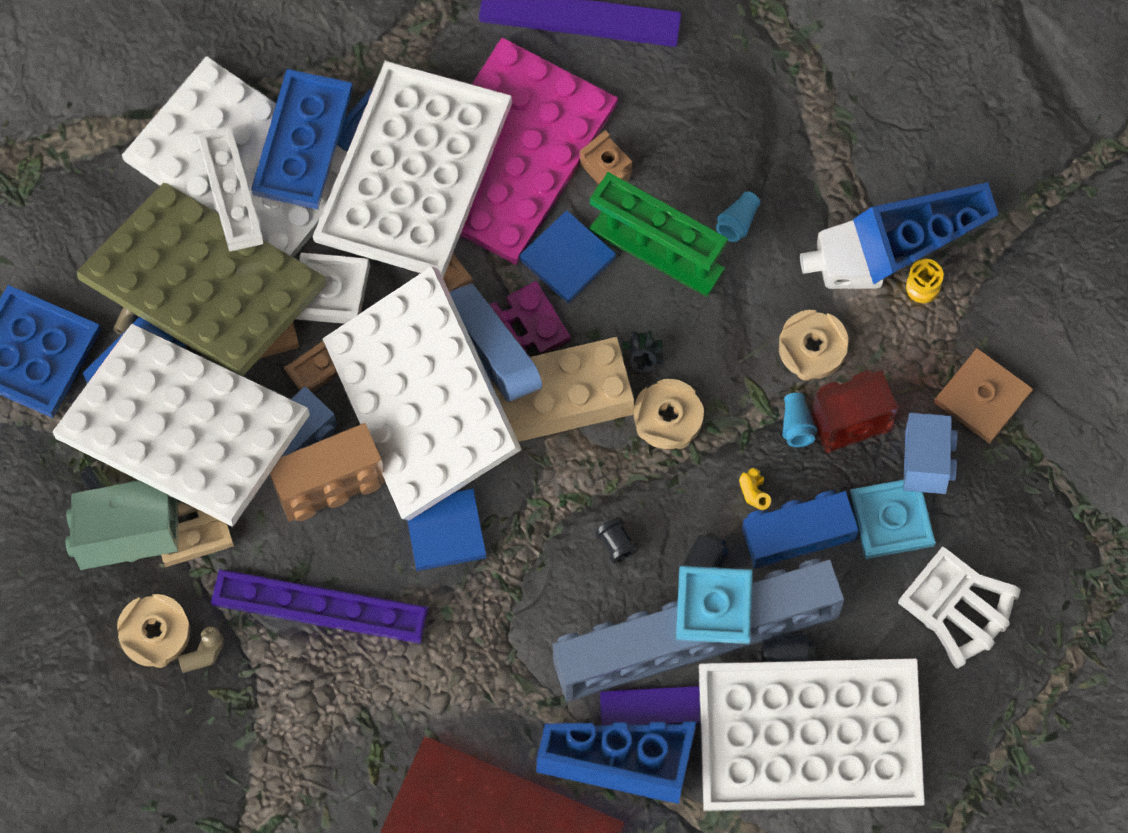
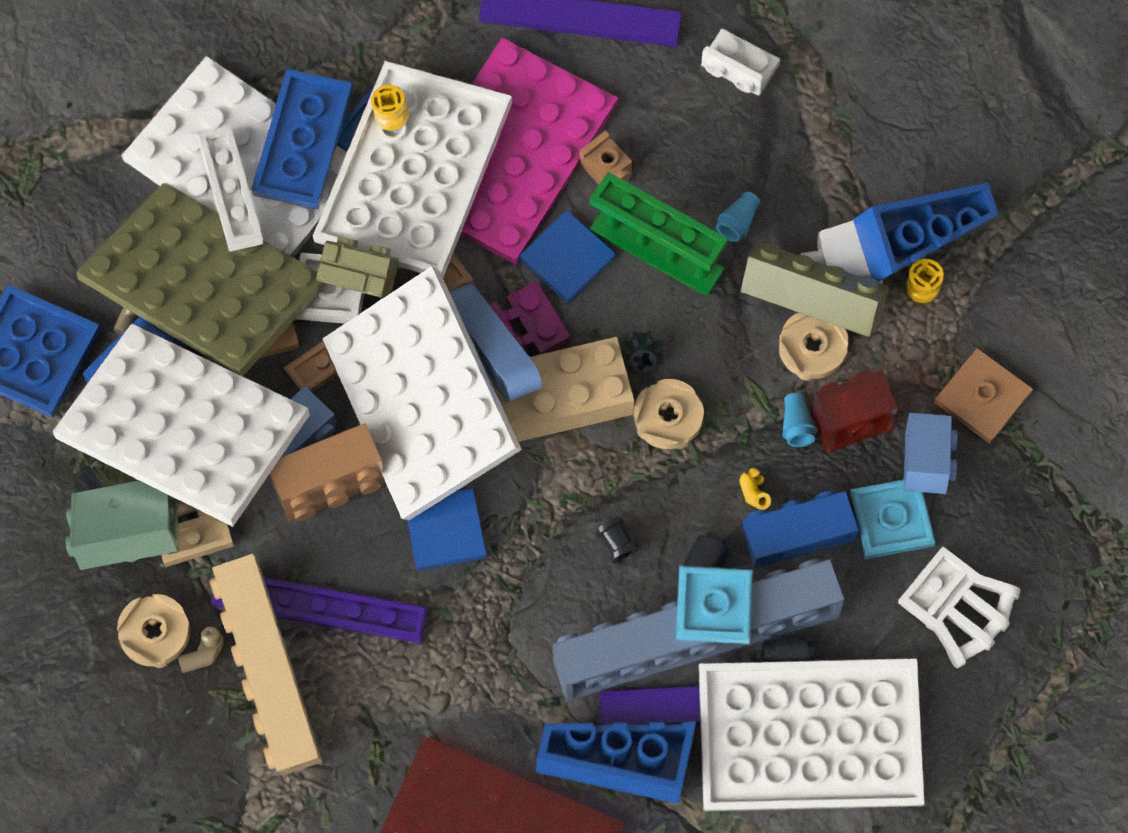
none -> tan brick [210,554,322,776]
none -> brick [316,236,399,298]
none -> yellow wheel [371,85,409,130]
none -> white bracket [701,29,780,96]
none -> brick [741,242,889,337]

